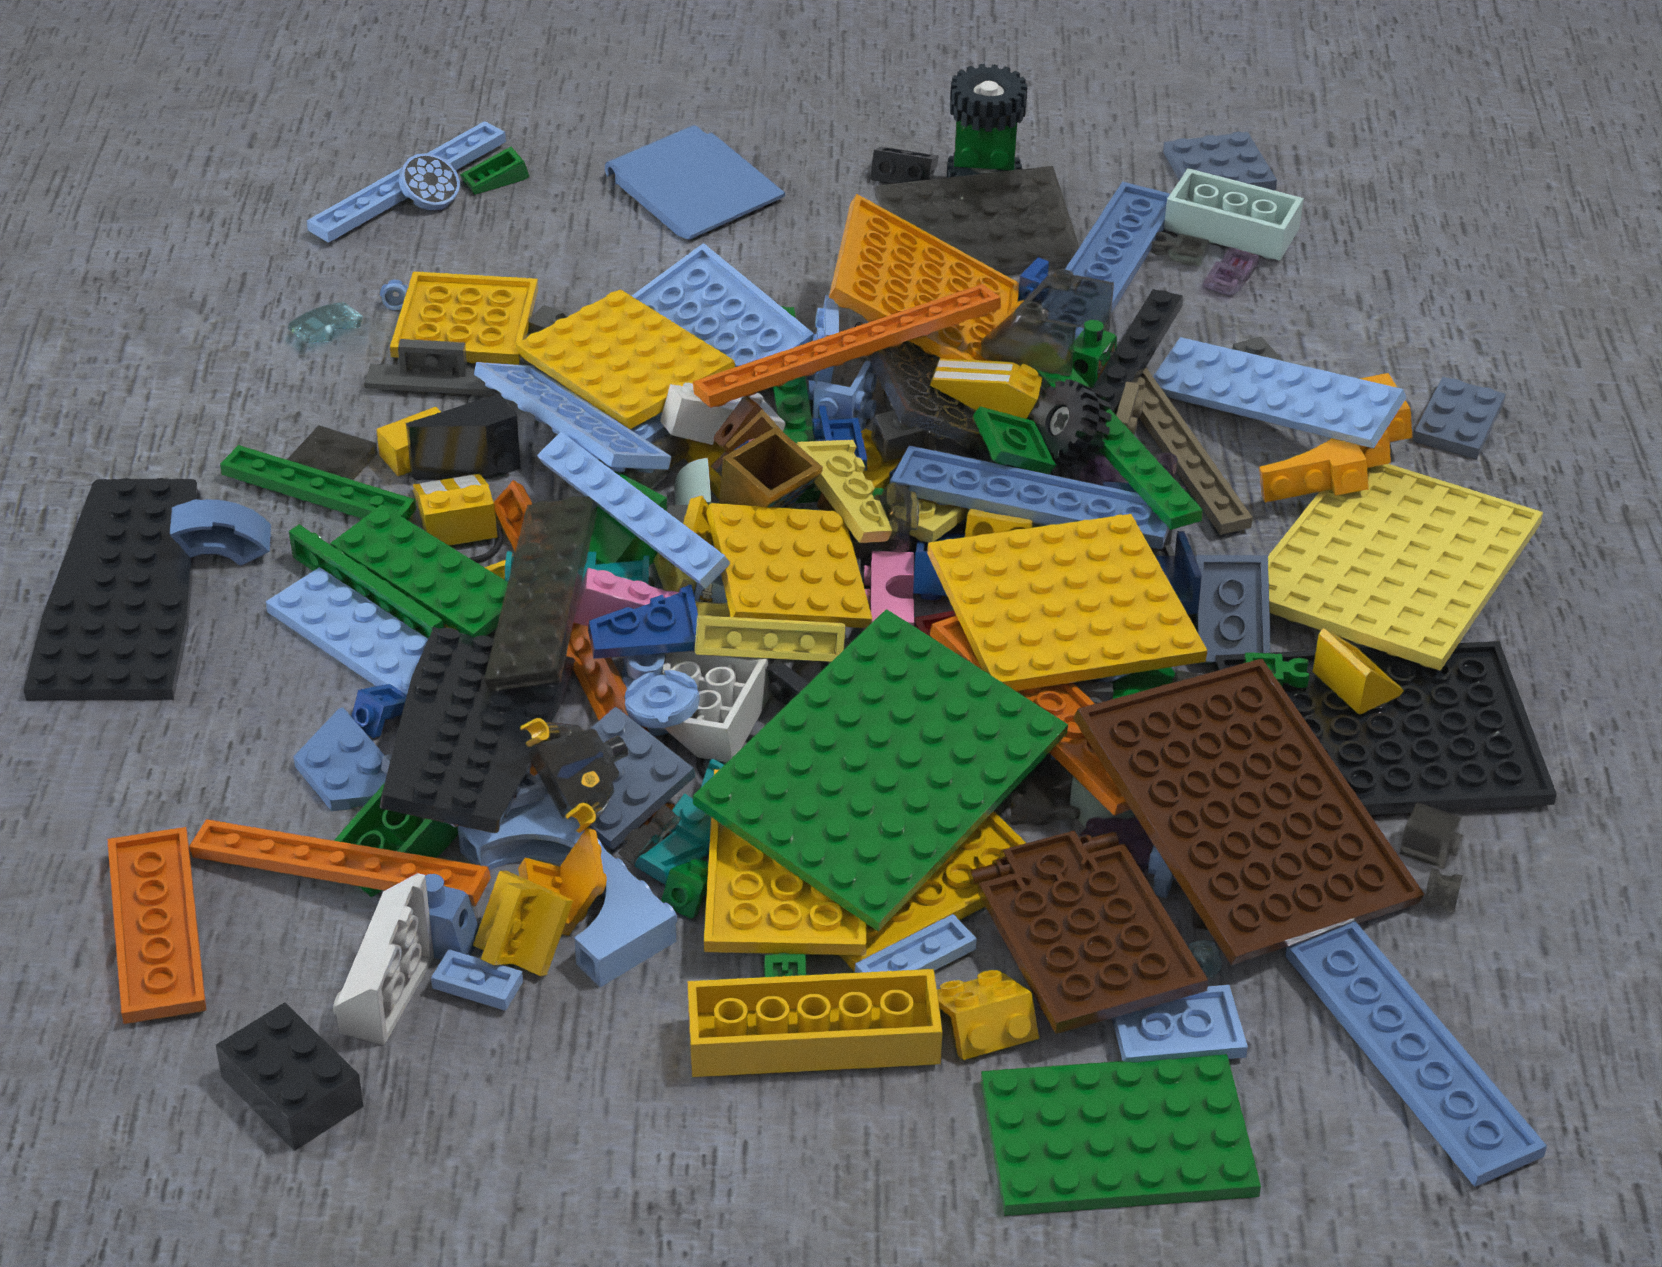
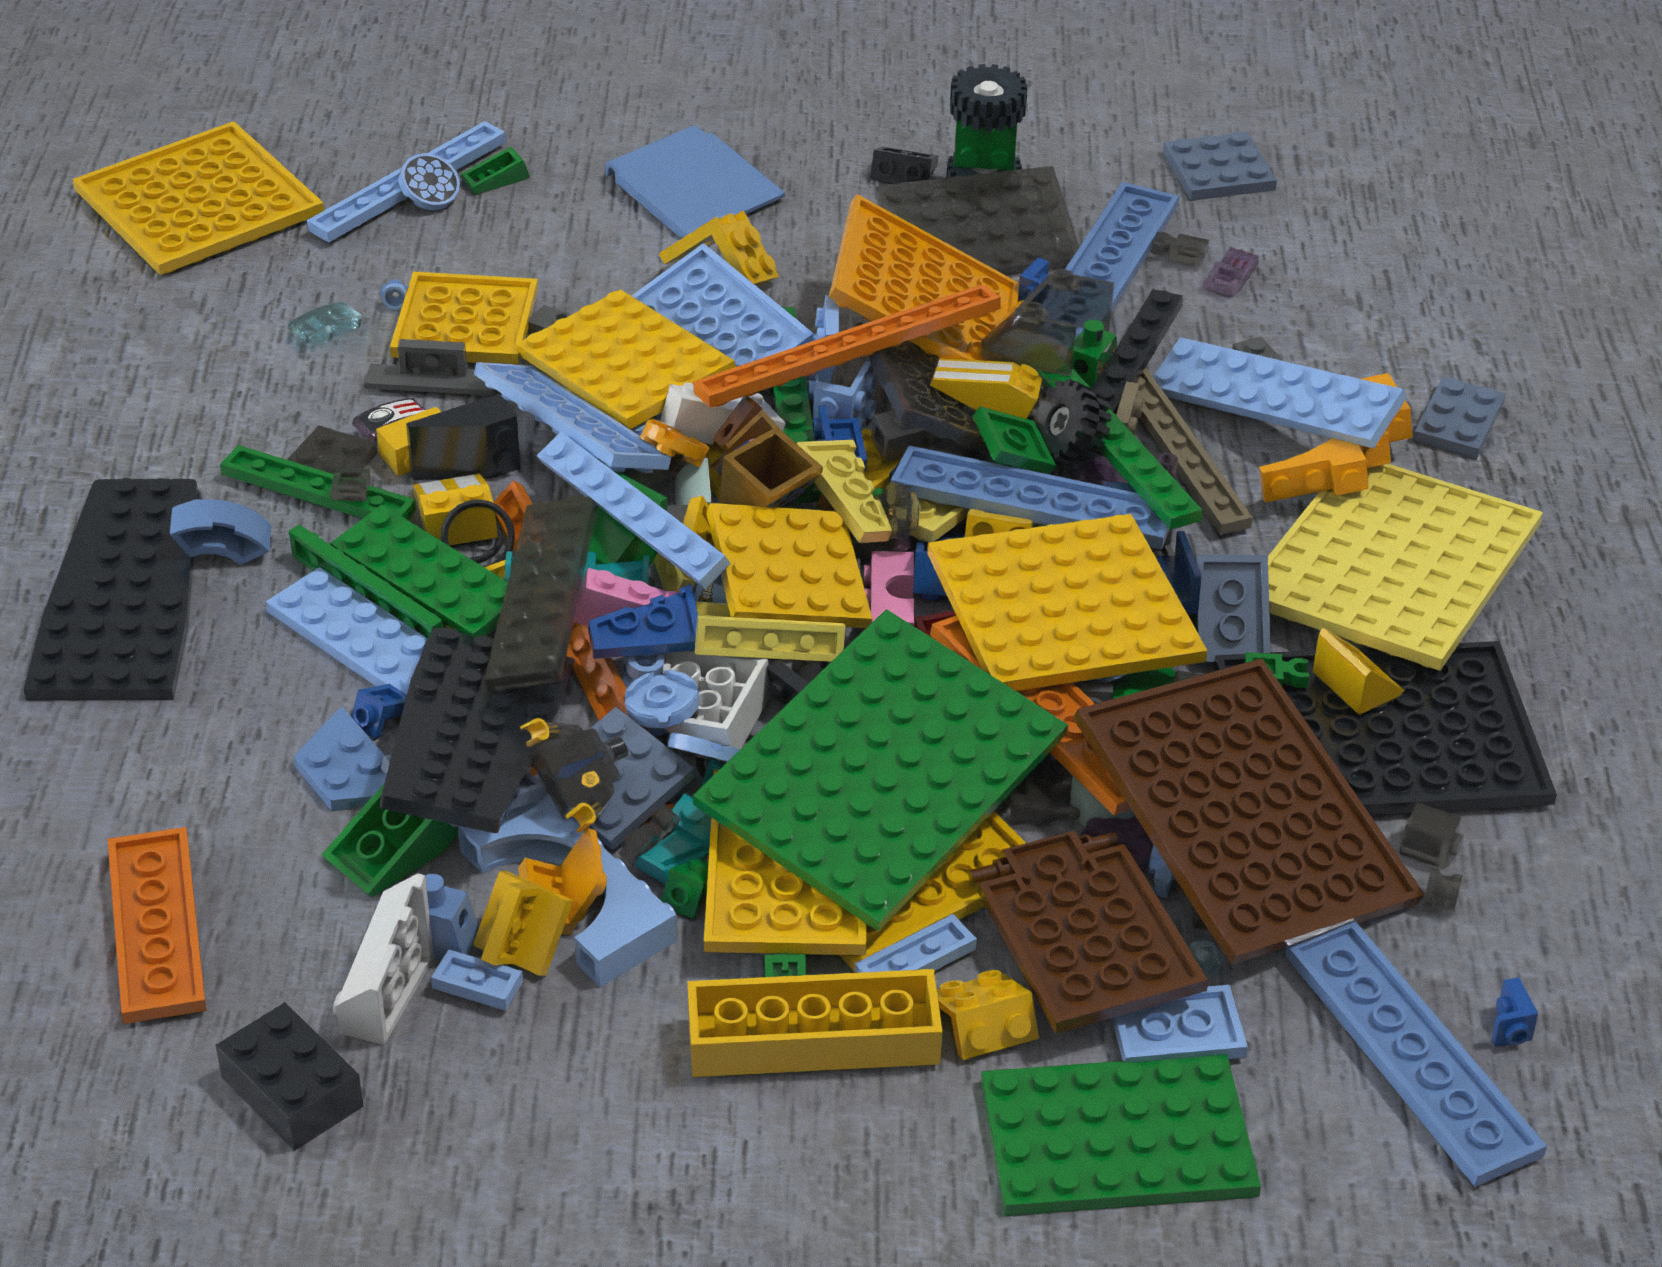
orange plate [189,819,491,906] -> none
light aqua brick [1164,168,1304,260] -> none
none -> yellow plate [72,121,324,275]
none -> clear smoke plate [331,468,371,501]
none -> slope [352,398,425,441]
none -> black tyre [440,499,515,567]
none -> light orange plate [640,419,709,467]
none -> yellow bracket [658,211,779,286]
none -> light blue tile [667,732,740,762]
none -> blue bracket [1491,977,1538,1047]

